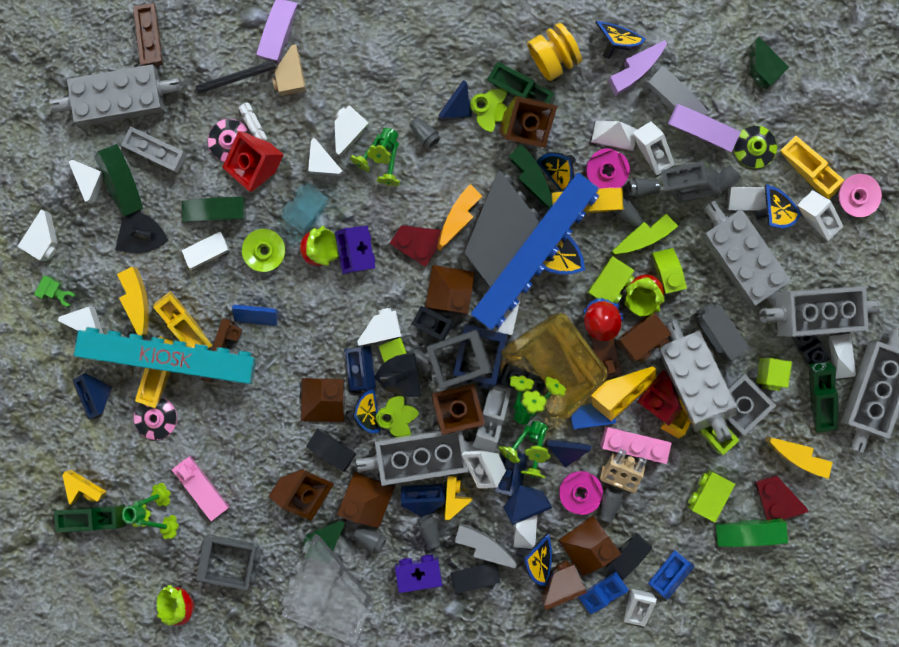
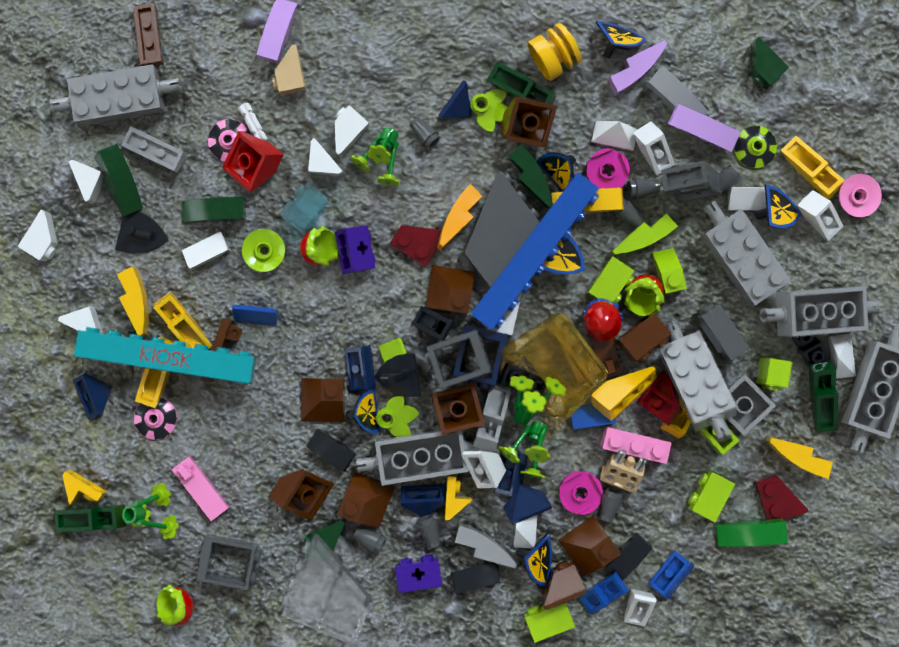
bright green piece [34,275,76,306] -> none
black bar [196,60,278,94] -> none
white slope [357,308,402,346] -> none
dark blue slope [546,439,591,467] -> none
none -> lime brick [524,602,575,643]

